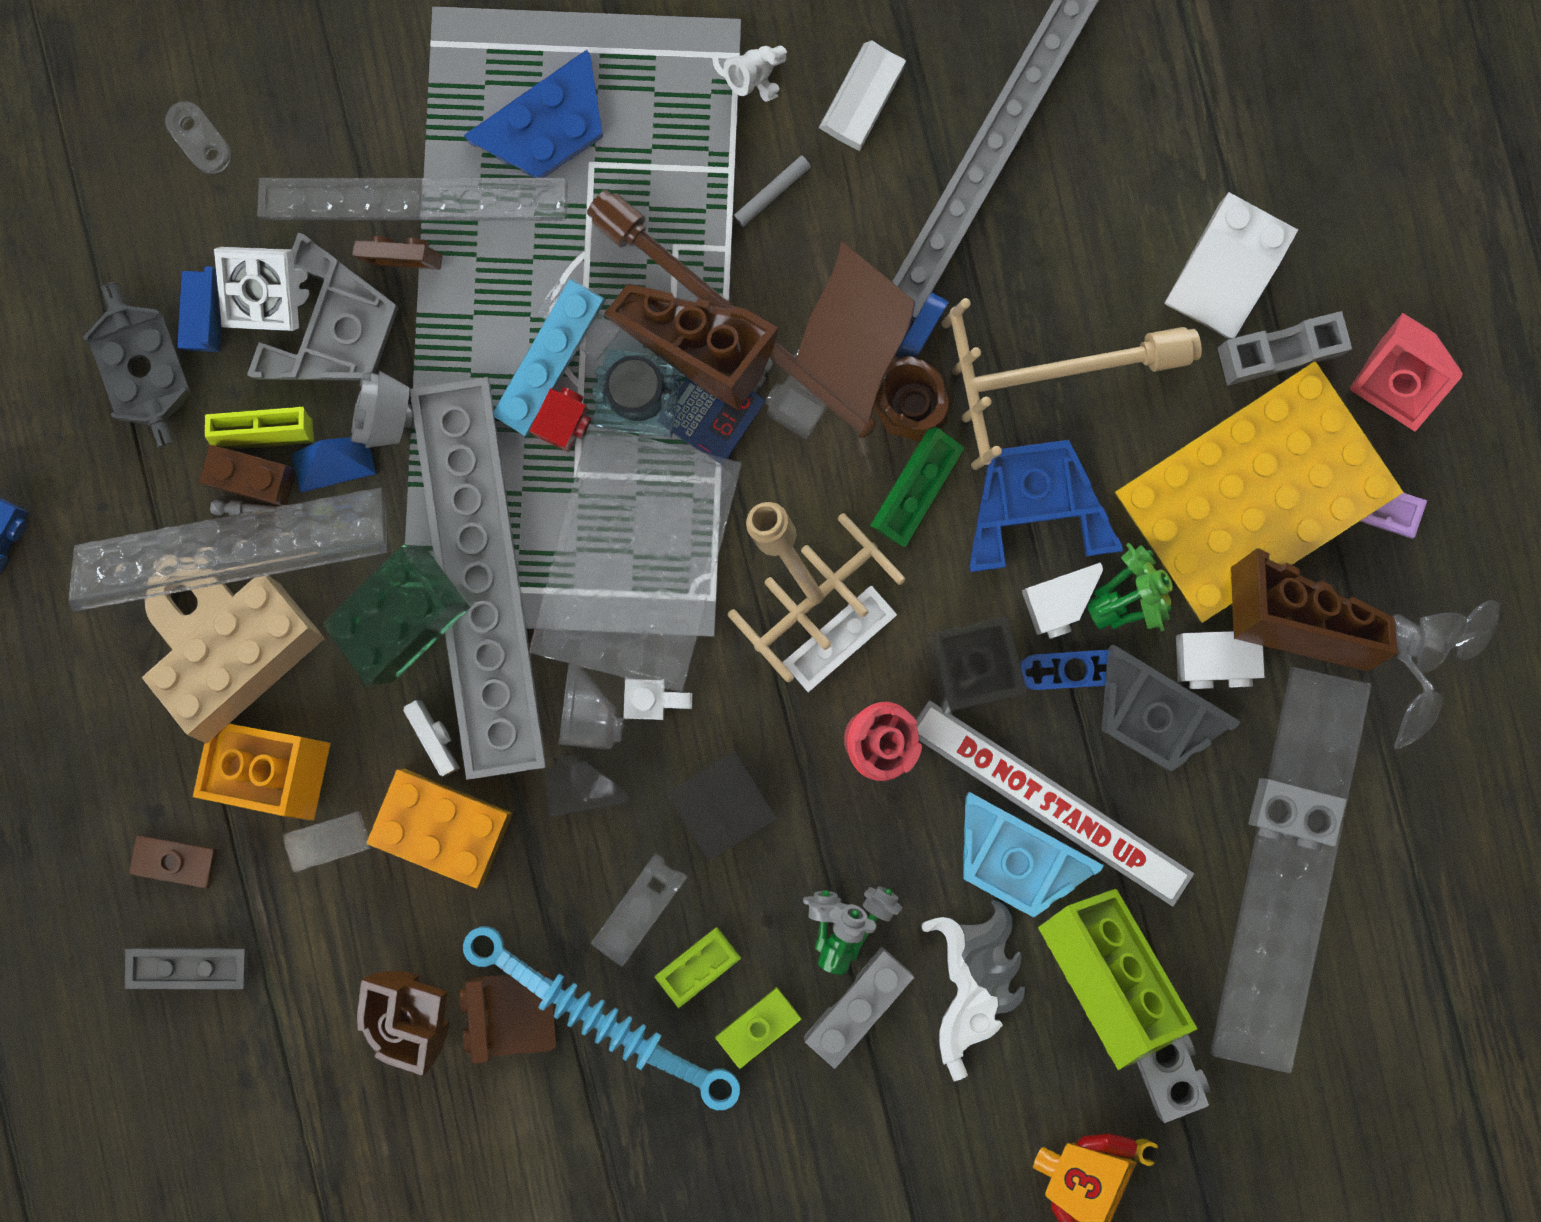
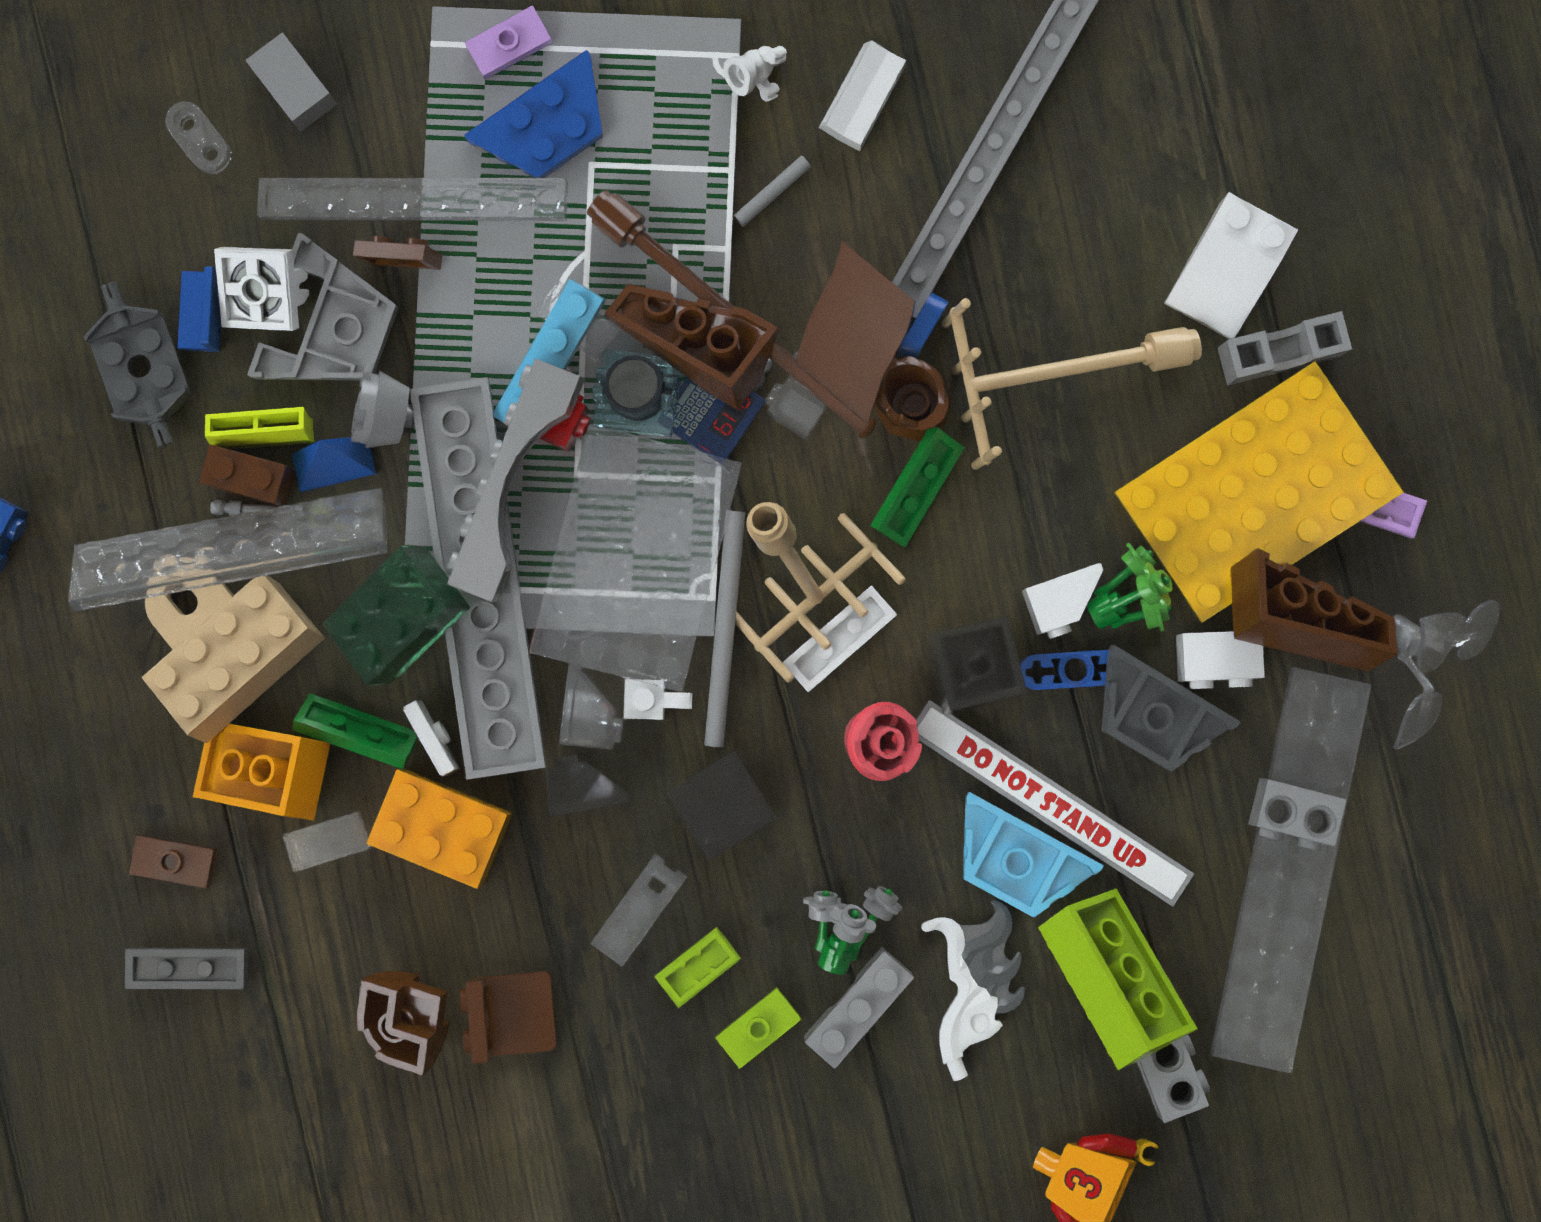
medium azure piece [463,926,740,1110] -> none
blue wing [969,440,1123,573] -> none
coral slope [1349,313,1463,432] -> none
none -> light grey panel [245,32,337,132]
none -> green plate [292,693,419,770]
none -> light grey arch [446,358,585,602]
none -> lavender plate [464,5,552,80]
none -> light grey piece [704,511,746,747]

